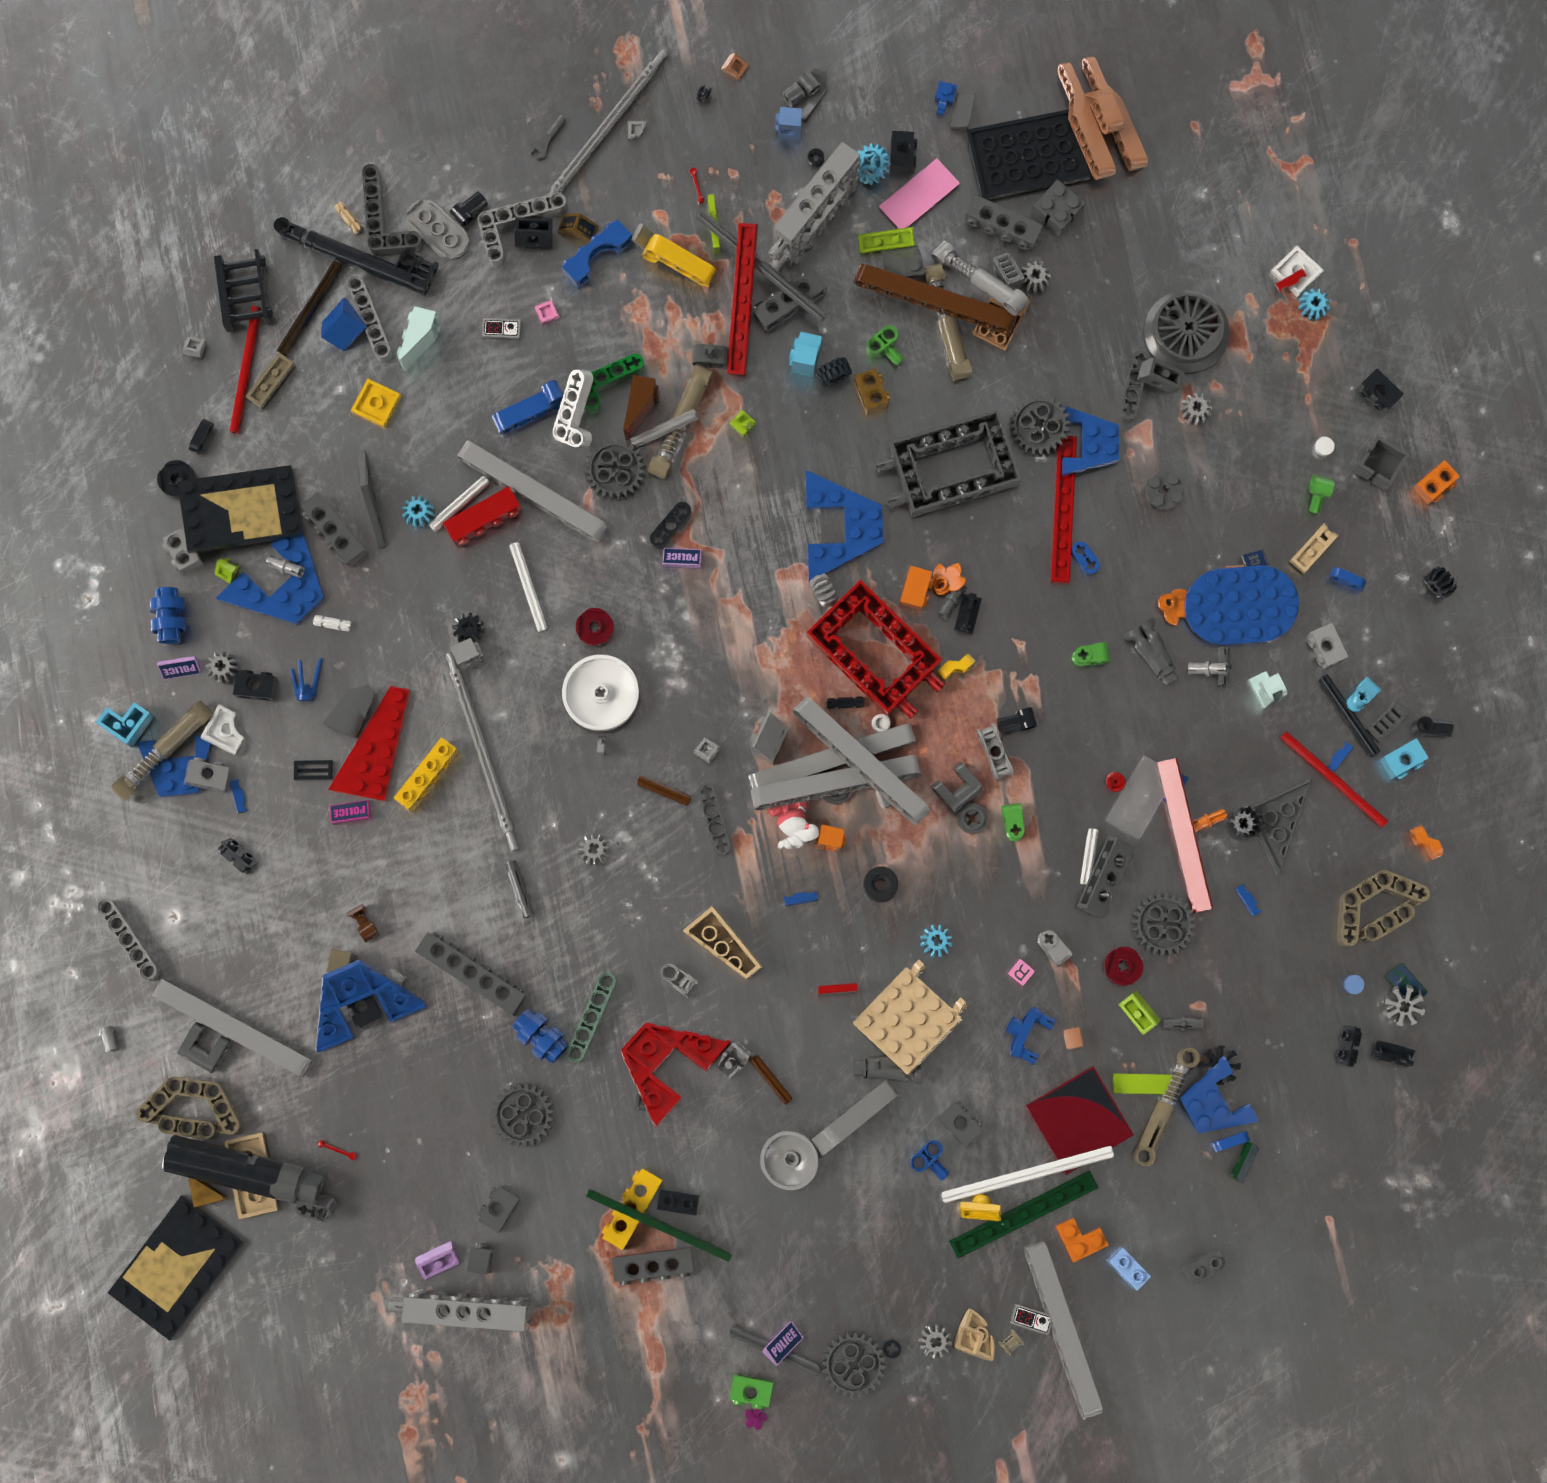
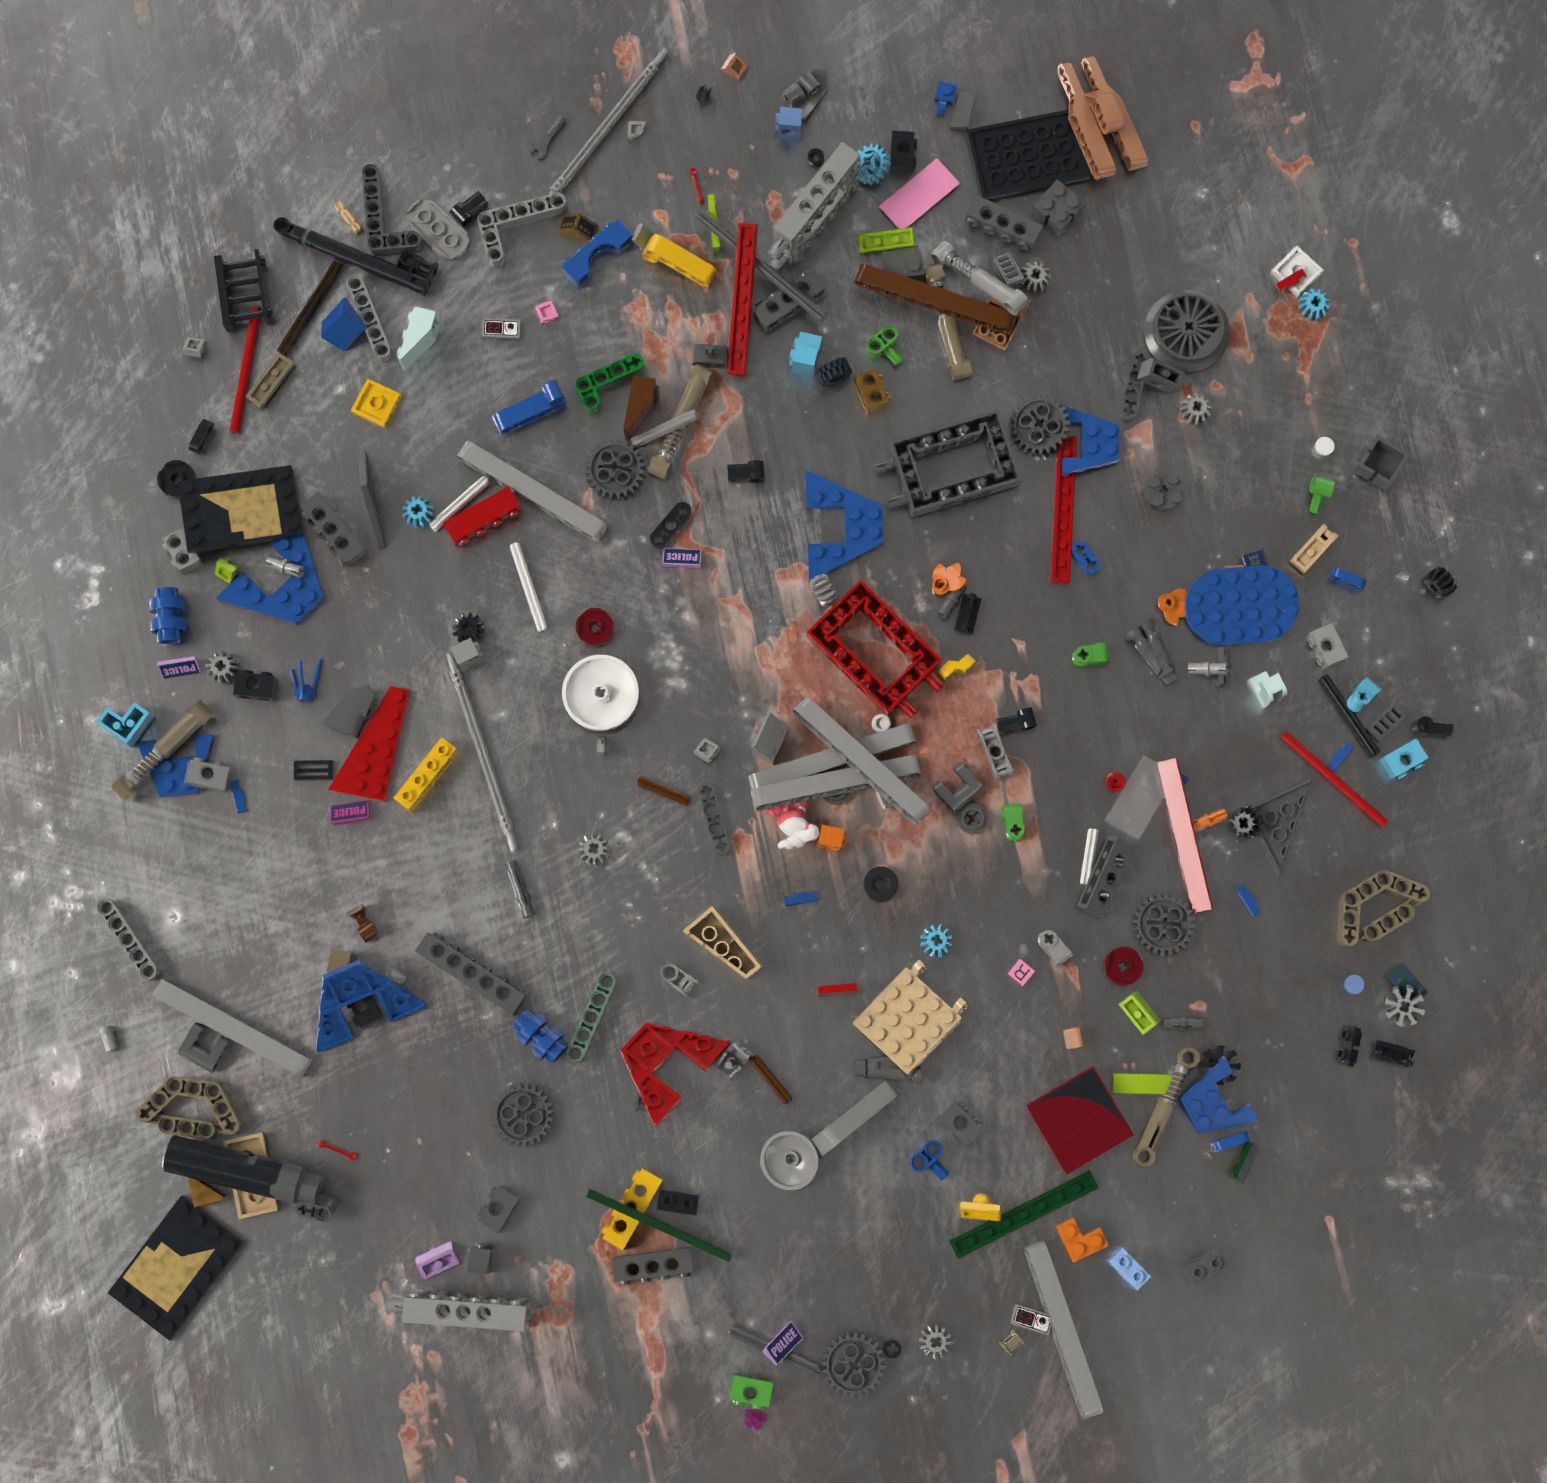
white tile [200,704,244,755] -> none
black hinge [218,838,258,875] -> none
white axle [313,615,351,632] -> none
black brick [515,217,553,248] -> none
white beam [553,370,593,447] -> none
lime tile [730,410,756,437] -> none
black axle [827,696,864,709] -> none
orange brick [899,565,934,611] -> none
white axle [942,1146,1114,1203] -> none
tan brick [952,1309,995,1361] -> none
blue connector [1006,1006,1056,1065] -> none
black brick [1357,368,1404,414] -> none
orange piece [1410,825,1444,860] -> none
orange brick [1413,460,1460,505] -> none
none -> black piece [727,460,765,483]

